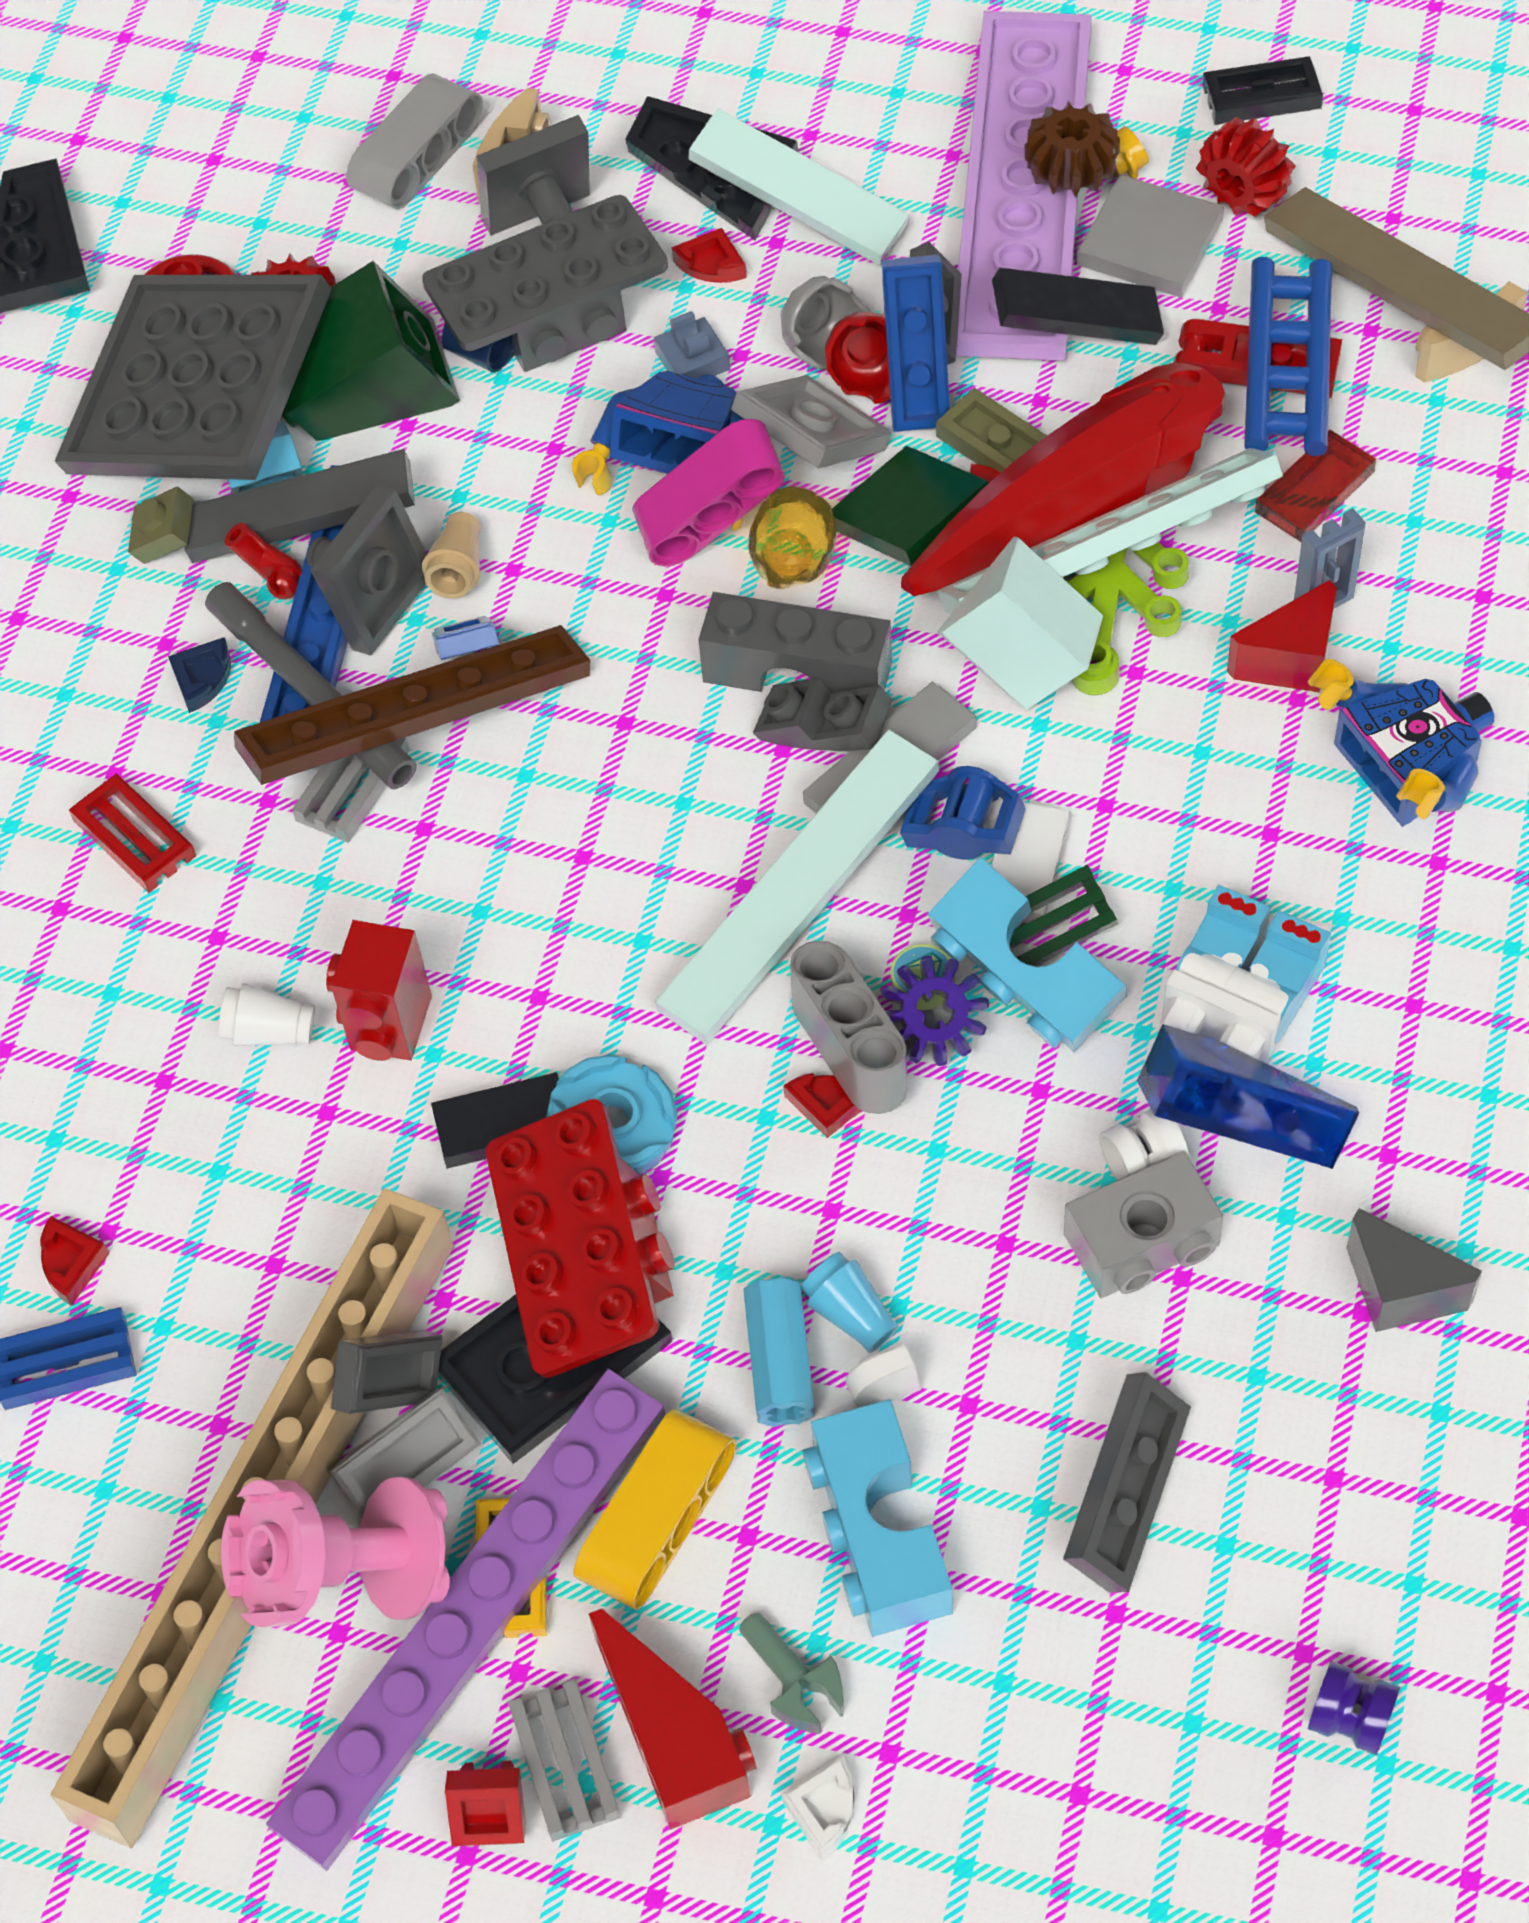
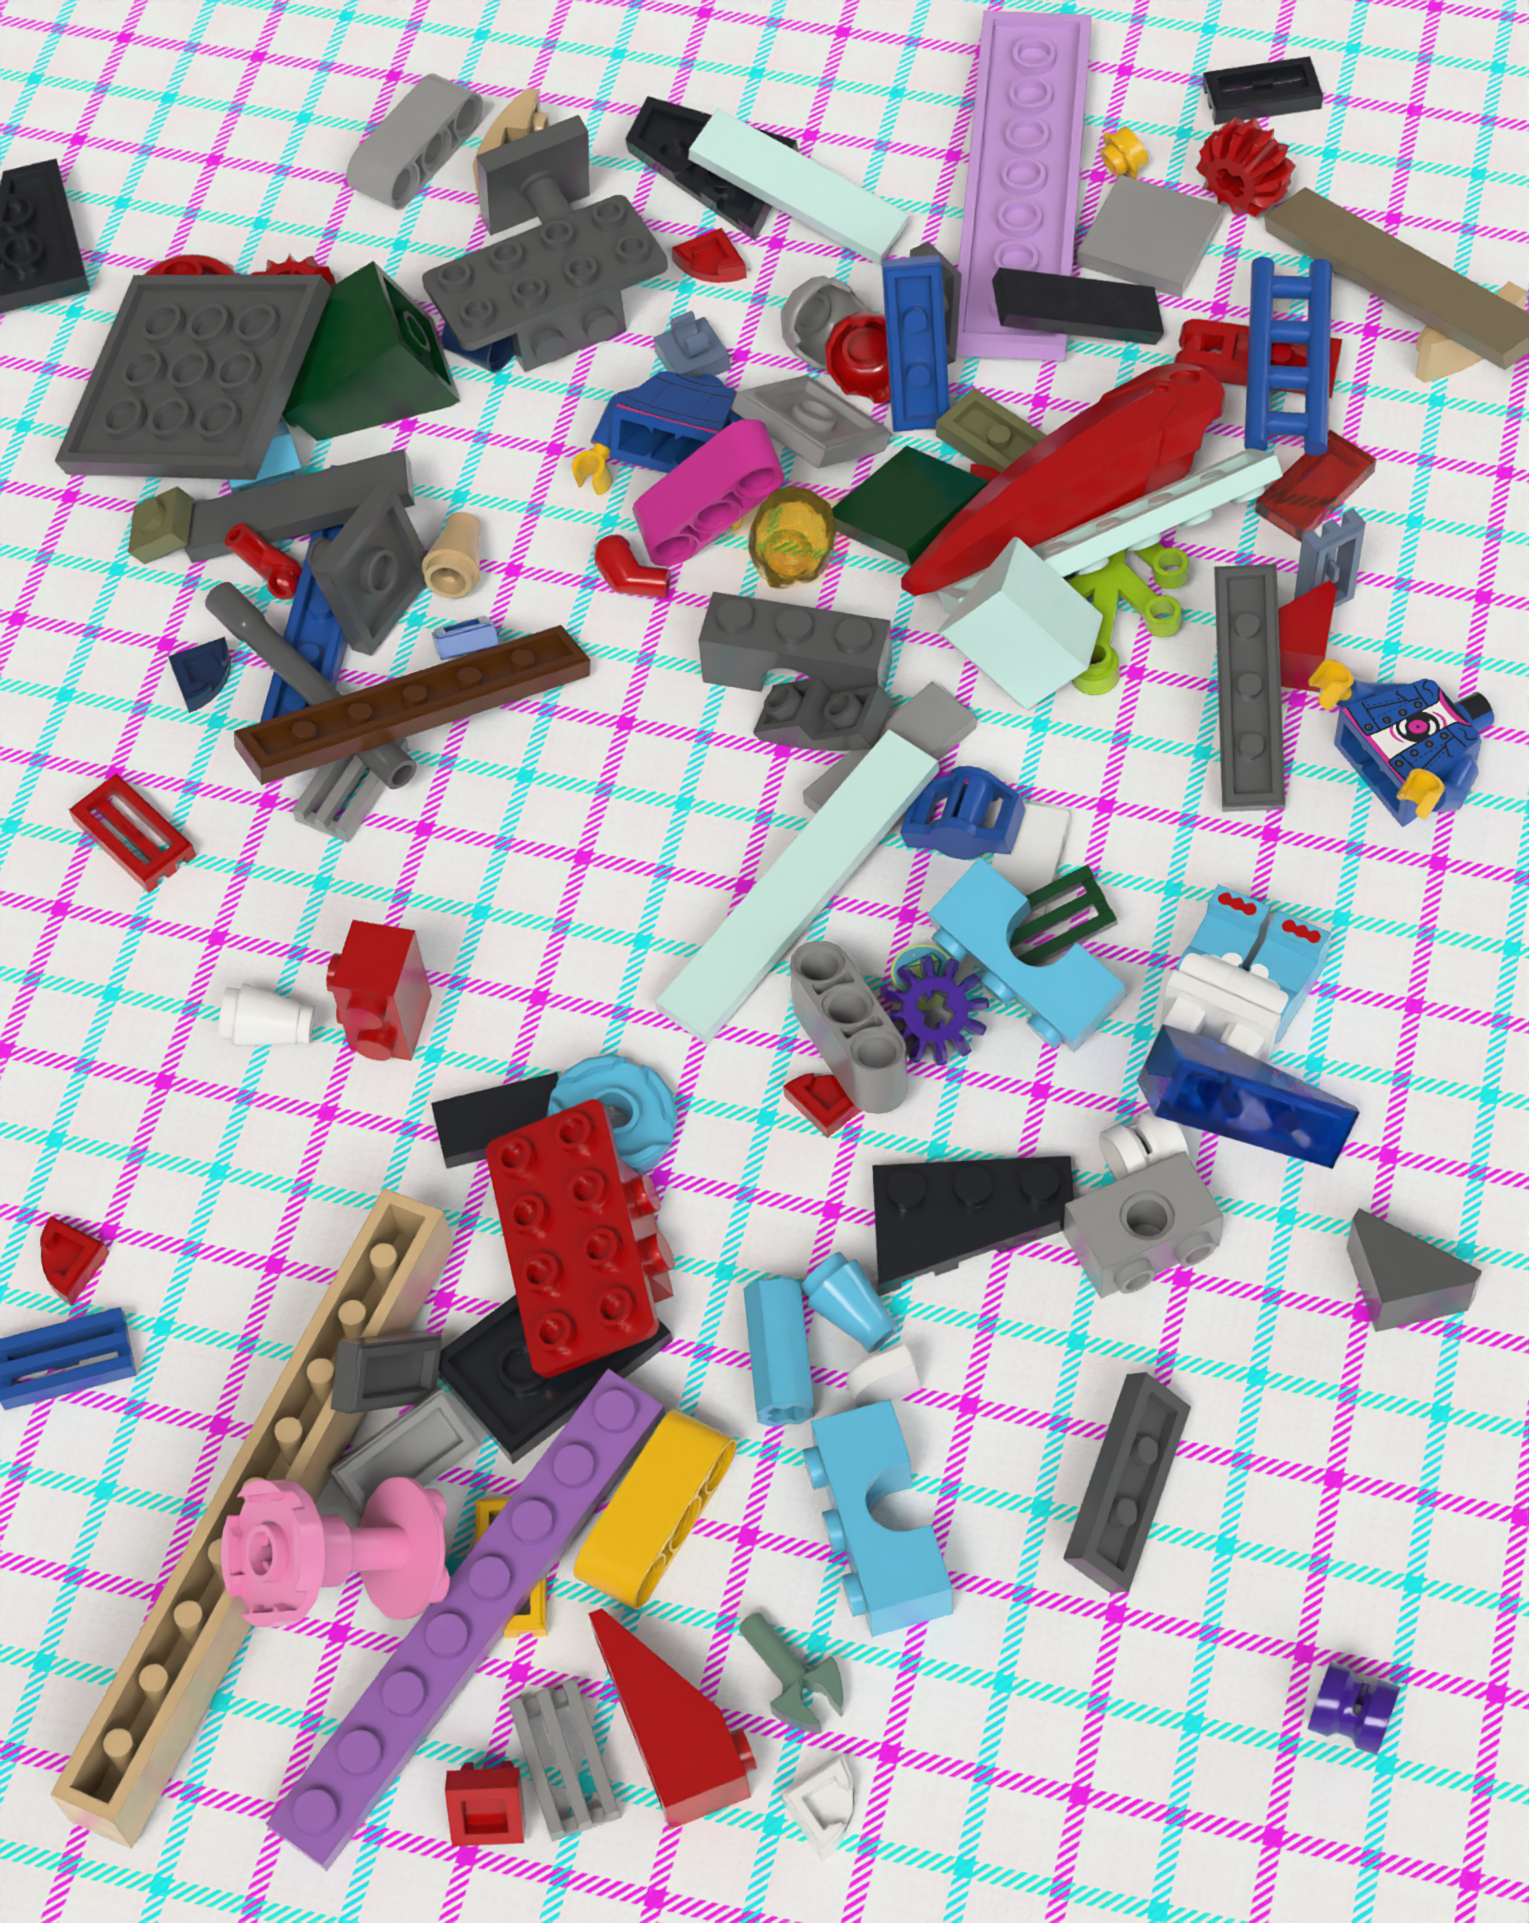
reddish brown gear [1024,100,1120,197] -> none
none -> red arm [594,534,671,598]
none -> black wing [872,1156,1074,1296]
none -> dark grey tile [1214,564,1285,812]

